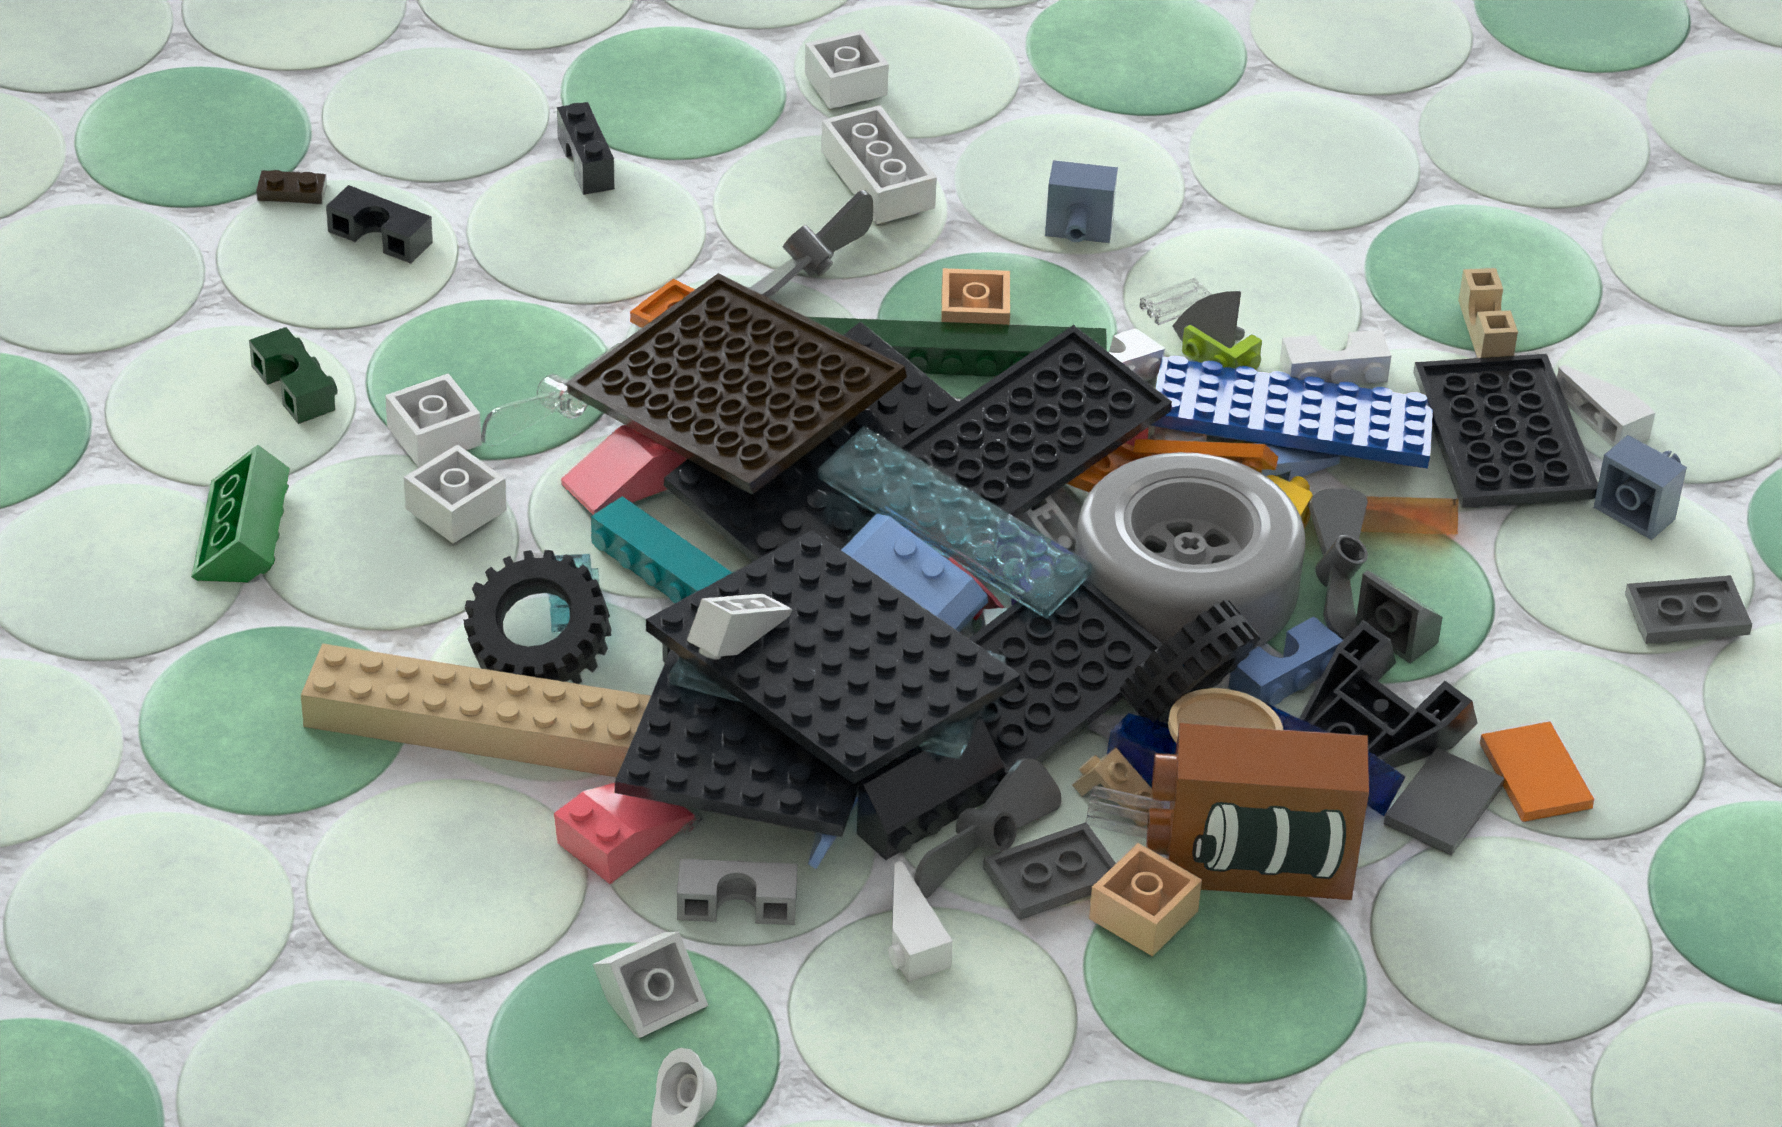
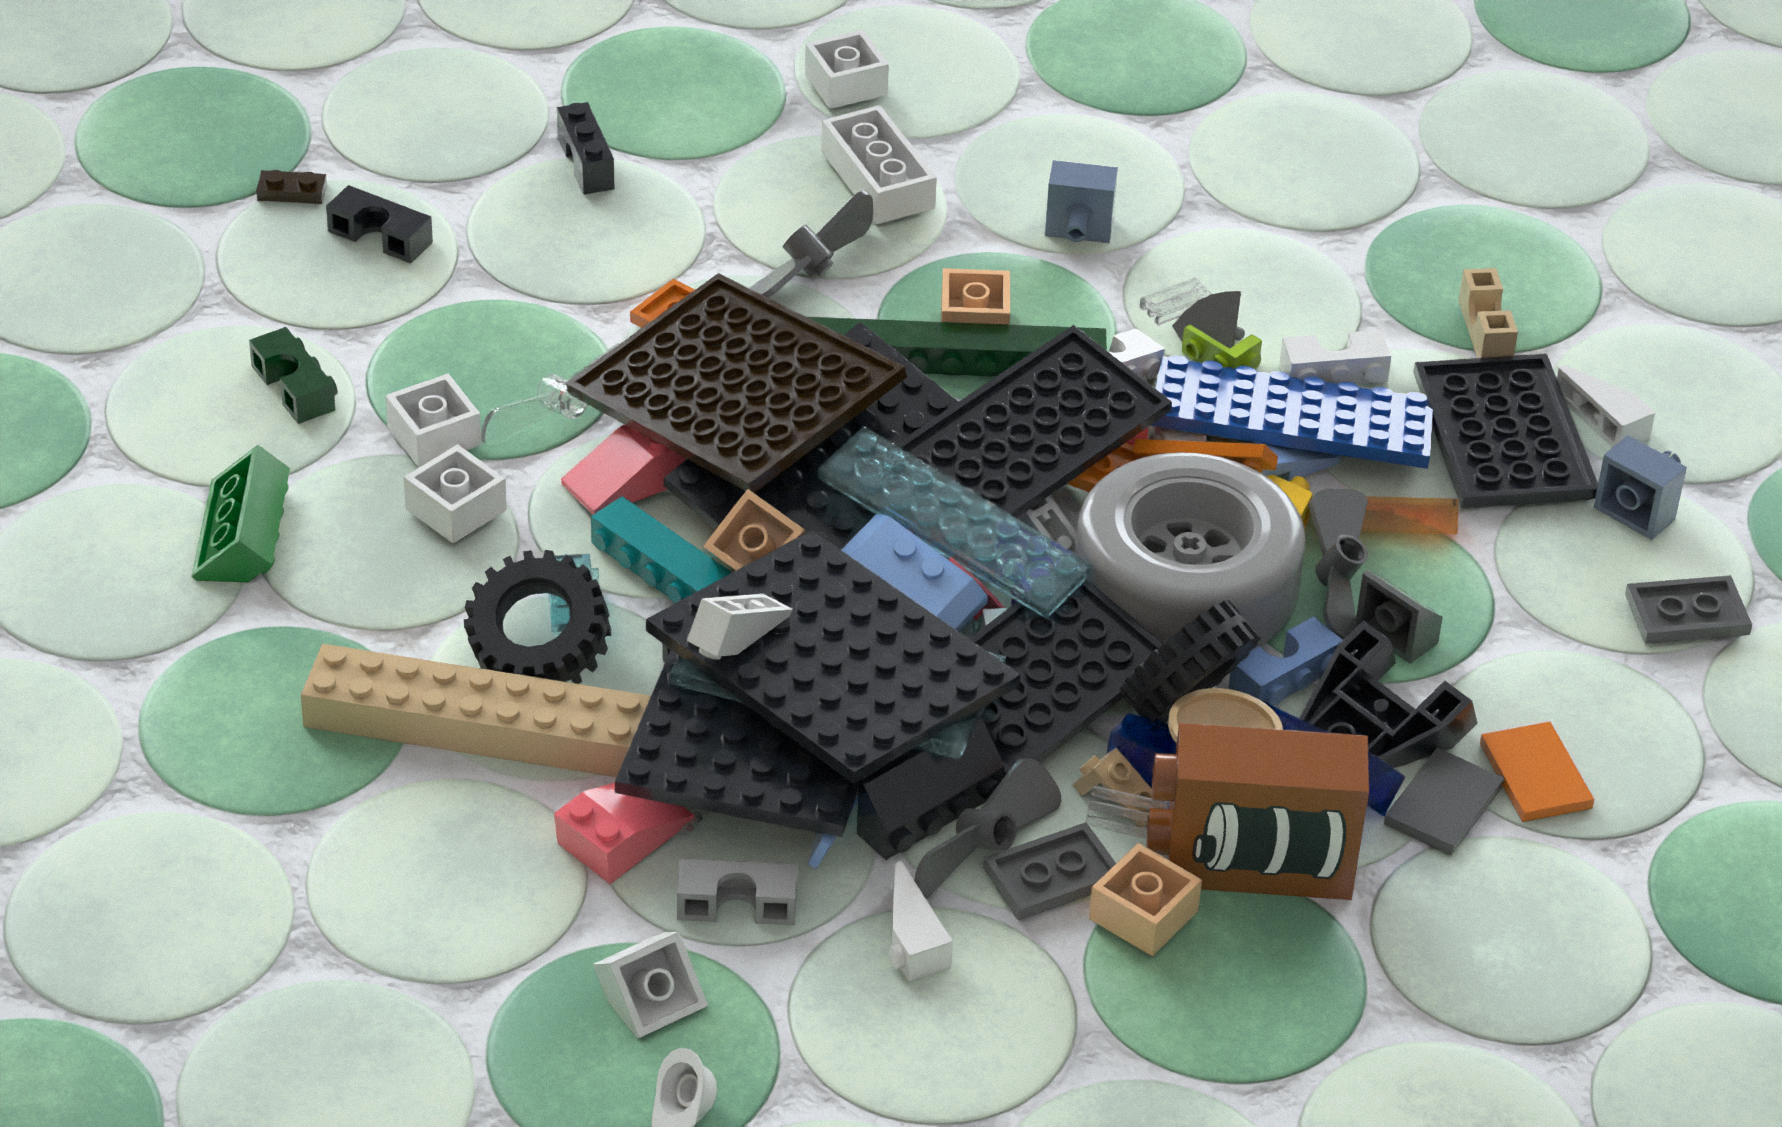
none -> light nougat brick [703,489,806,573]

